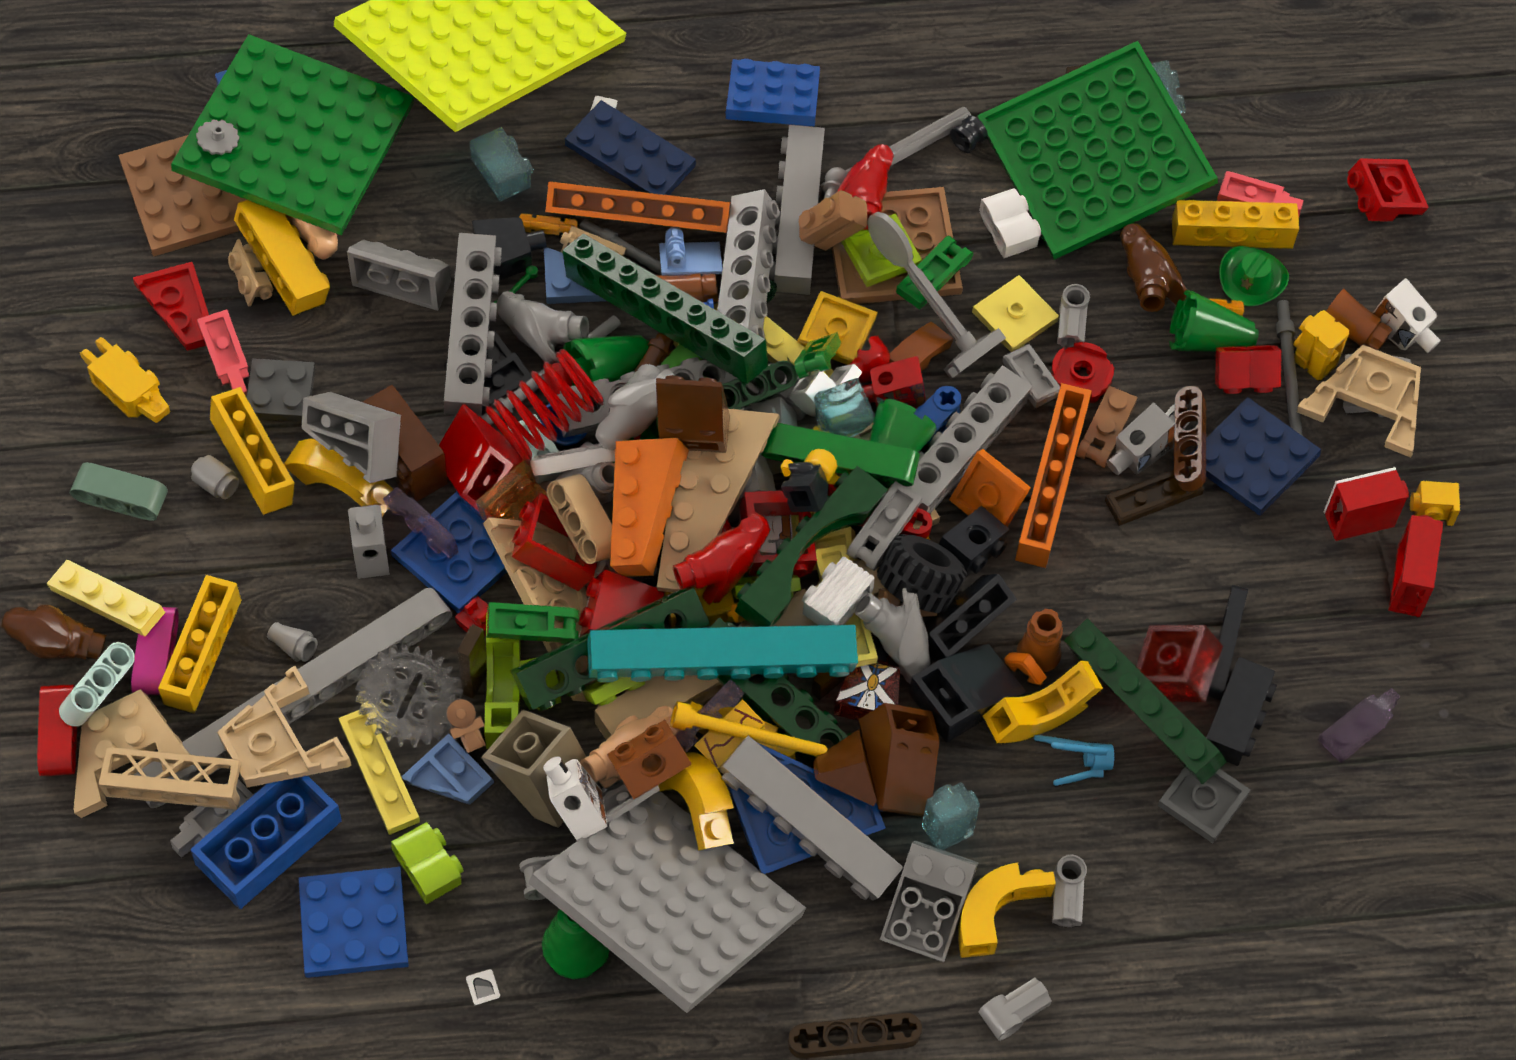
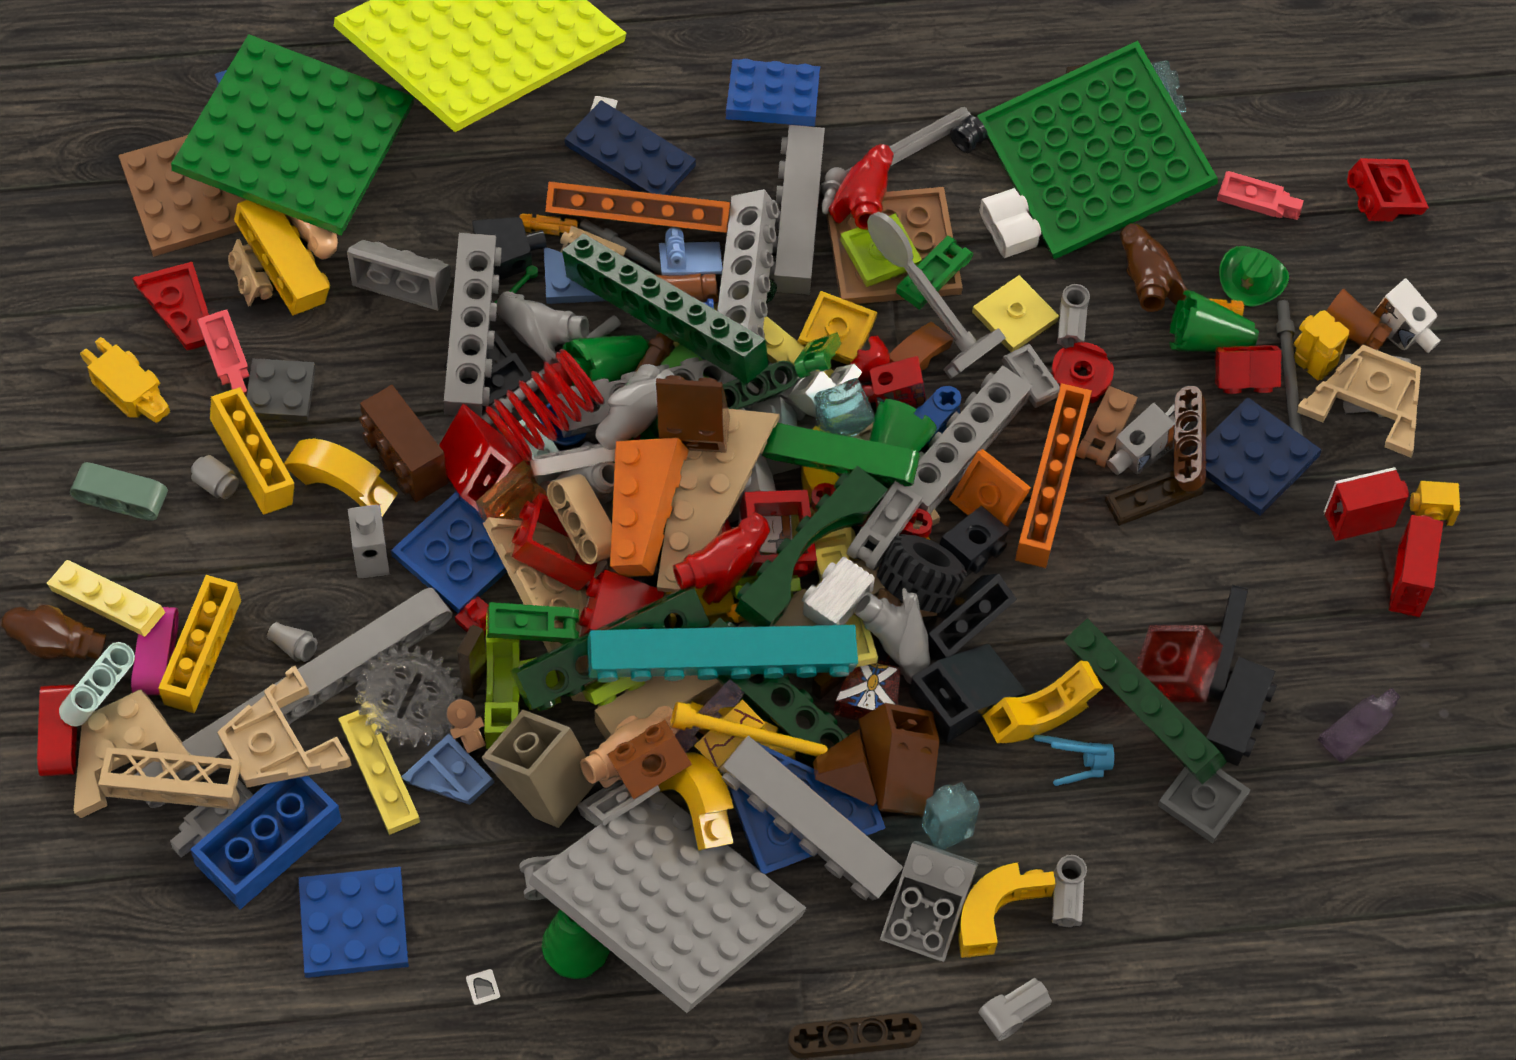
light grey piece [196,120,239,155] -> none
light grey wedge [302,392,401,483] -> none
clear purple hinge [383,487,459,559] -> none
lime brick [391,822,464,904] -> none
clear light blue brick [470,126,533,202] -> none
white torso [543,757,608,841] -> none
black piece [780,449,837,512] -> none
medium nougat brick [799,190,867,251] -> none
orange tile [1004,652,1047,685] -> none
dark orange plant [1017,609,1063,672] -> none
yellow brick [1172,200,1299,249] -> none

